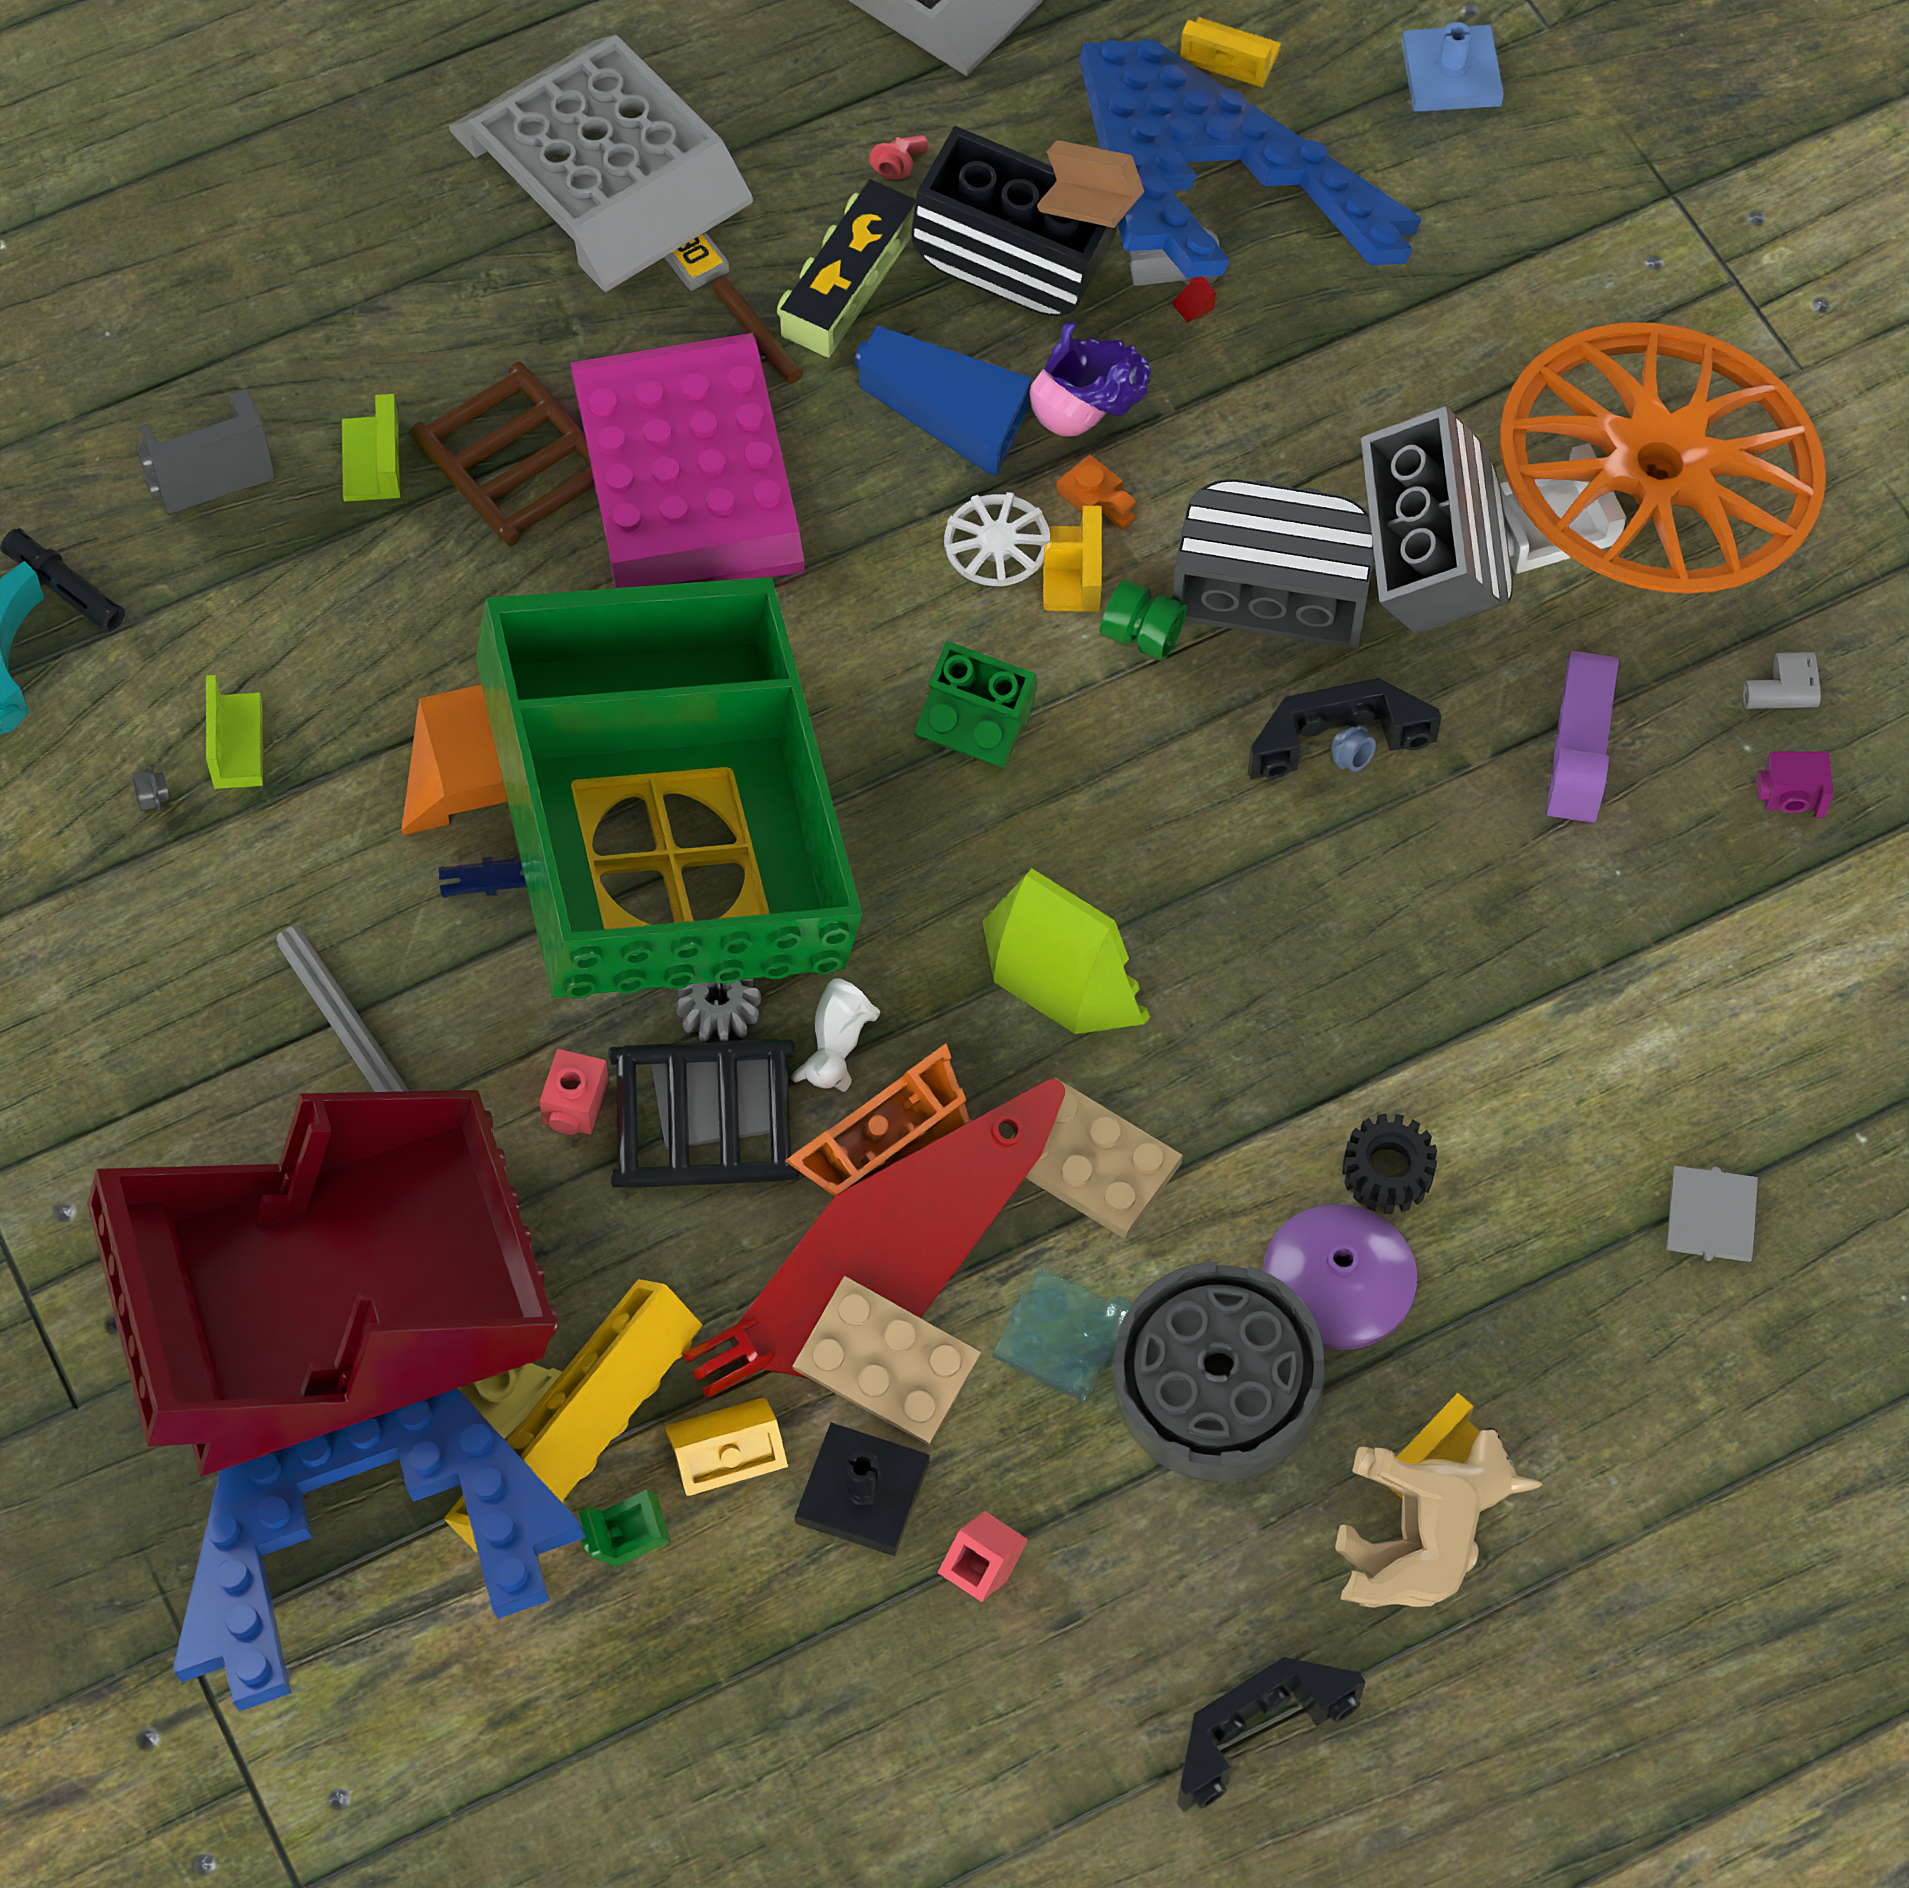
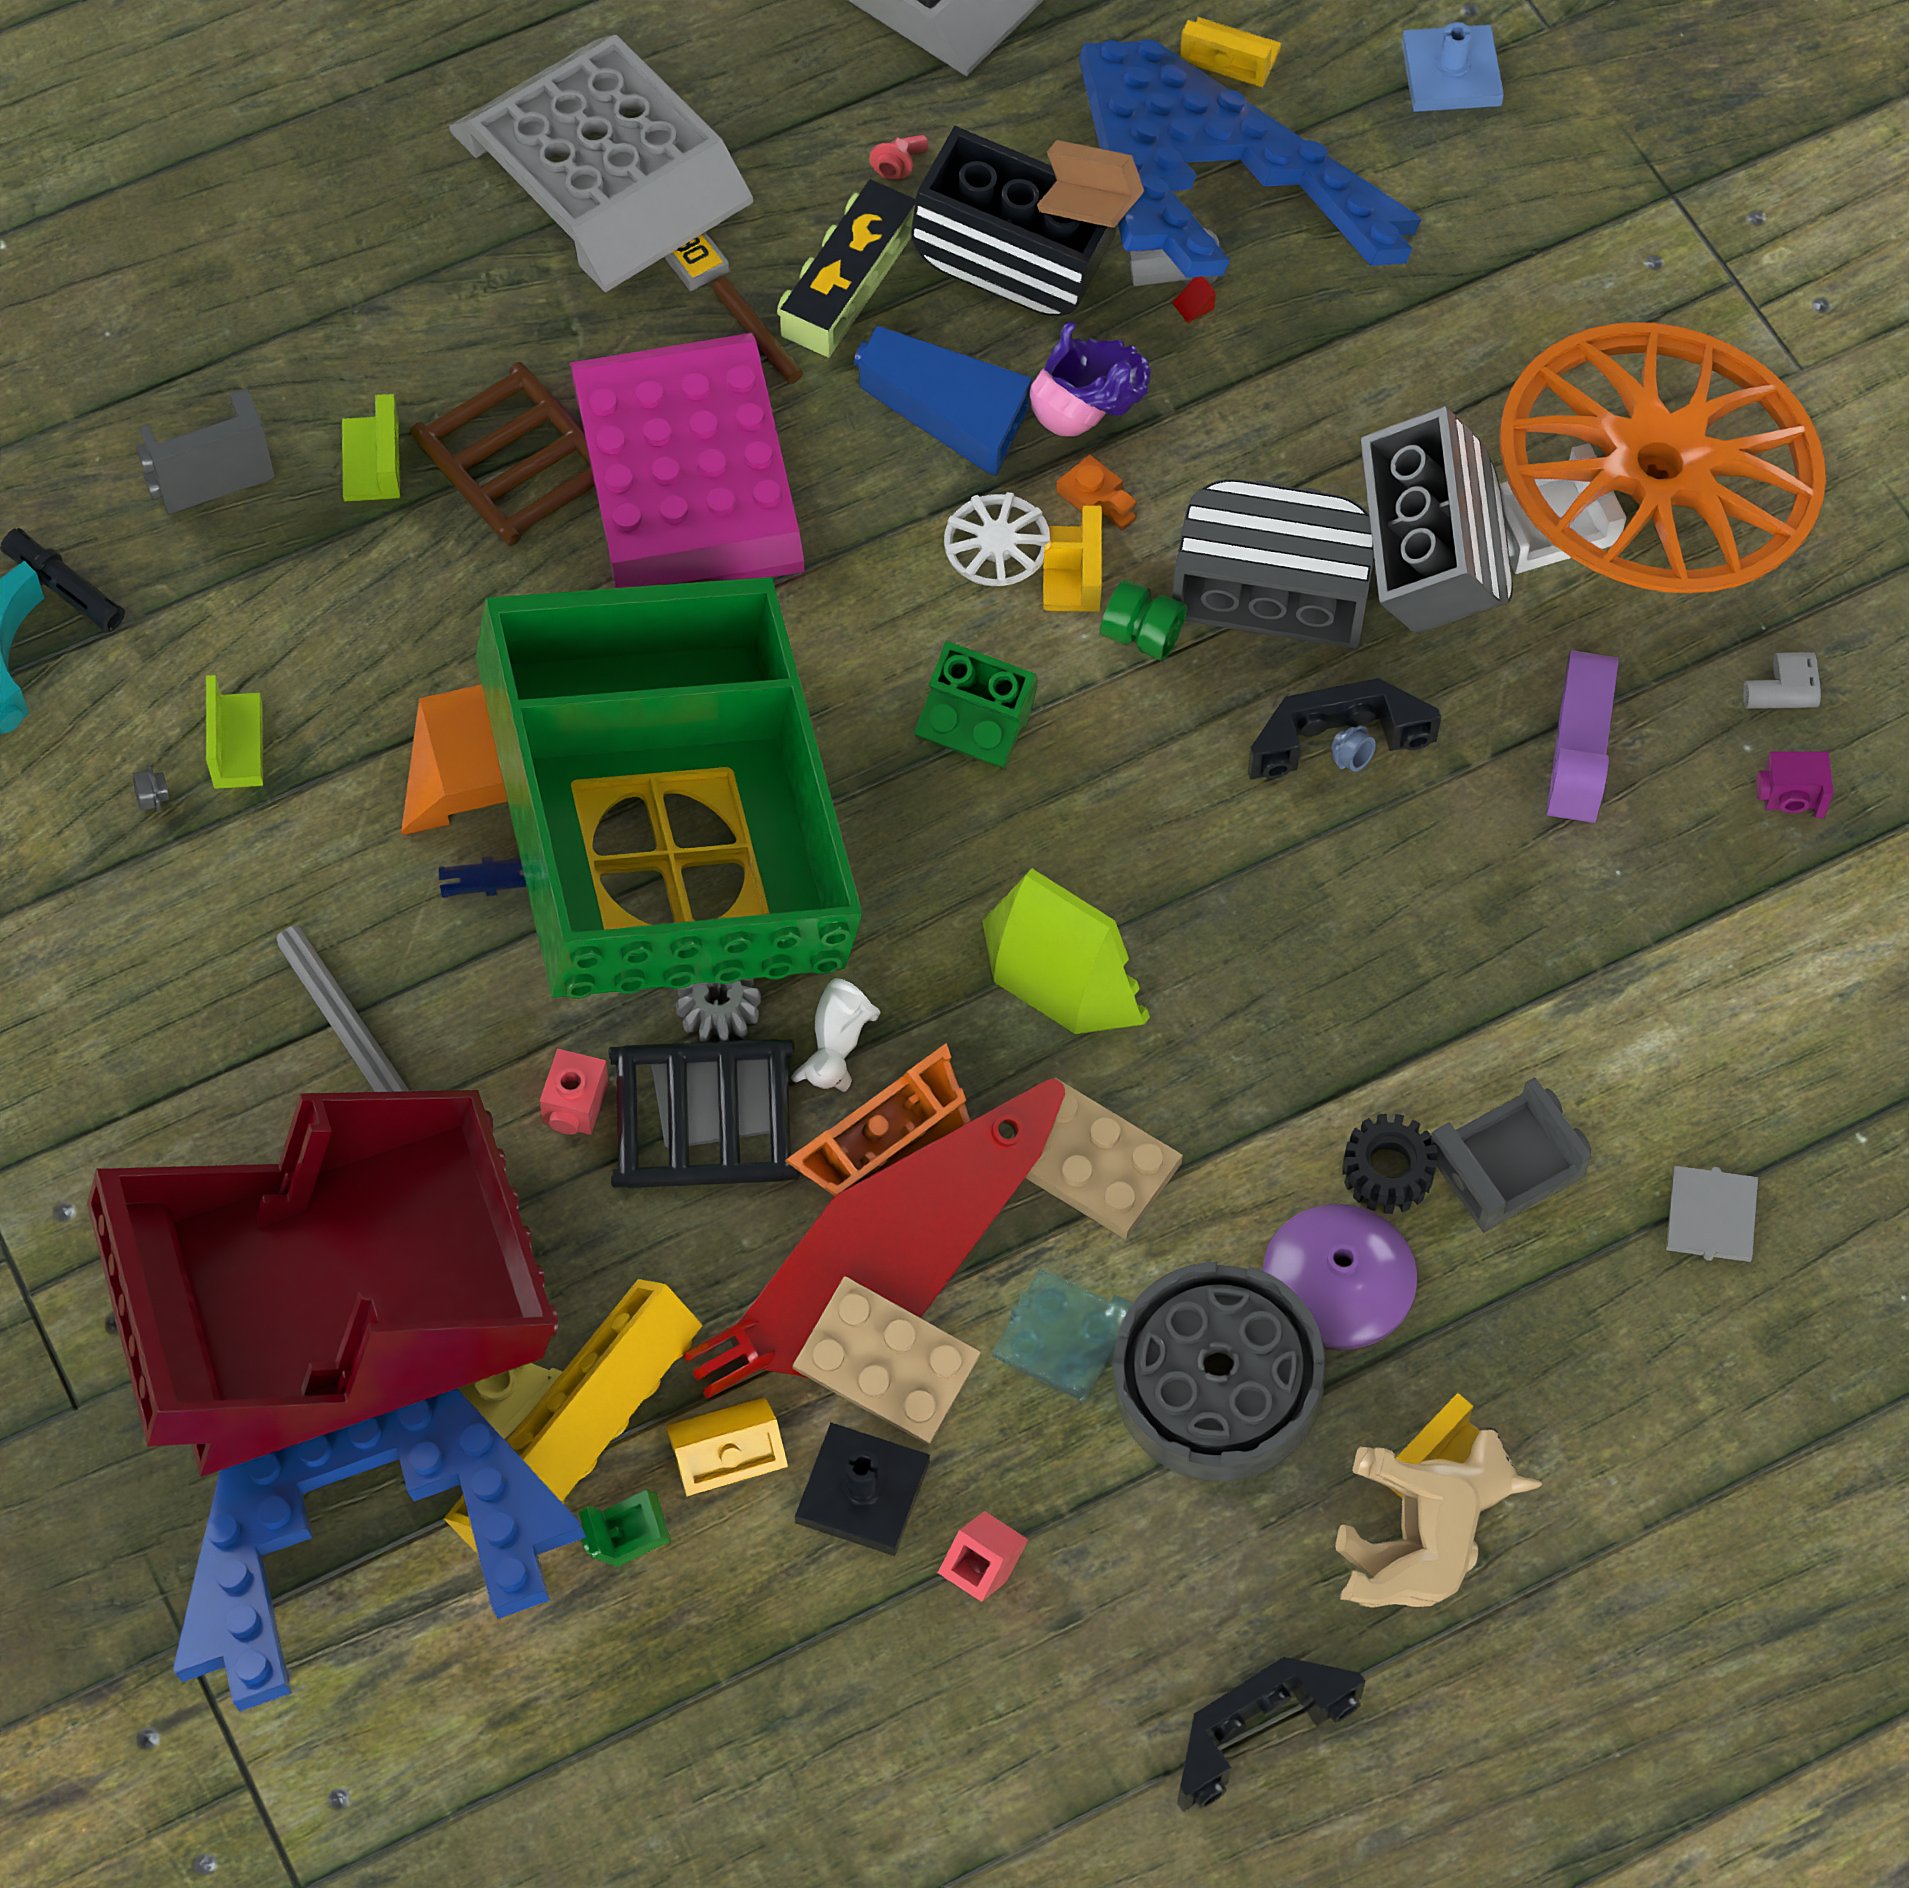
none -> dark grey panel [1430,1077,1591,1233]

